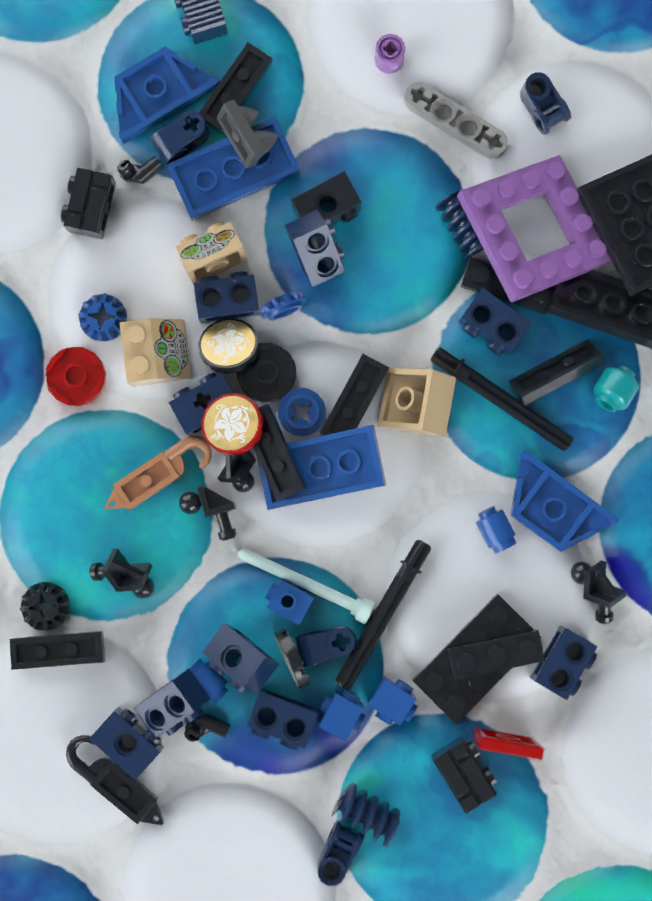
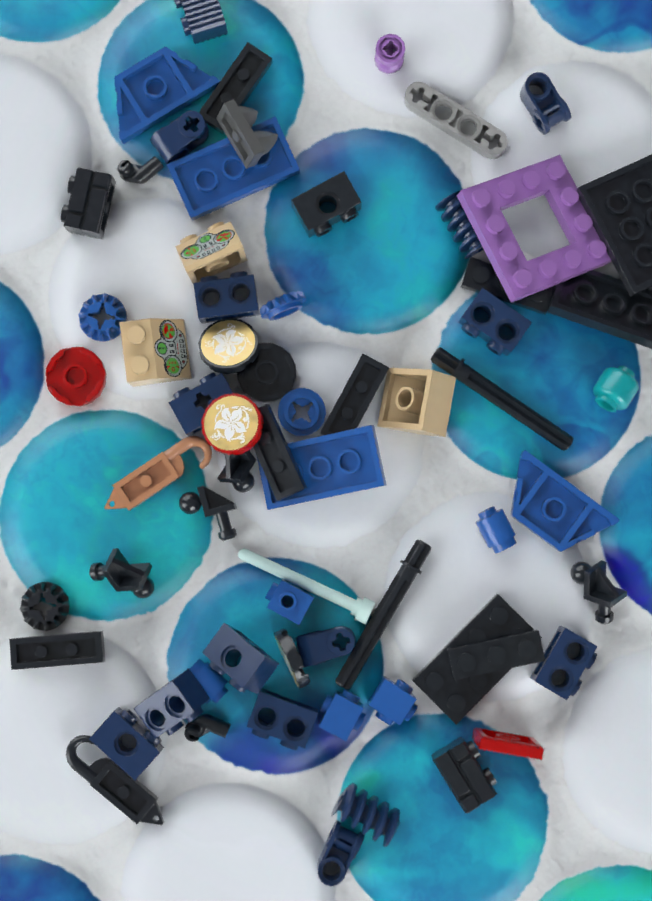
dark blue brick [284,210,345,287] -> none
black plate [509,339,604,406] -> none

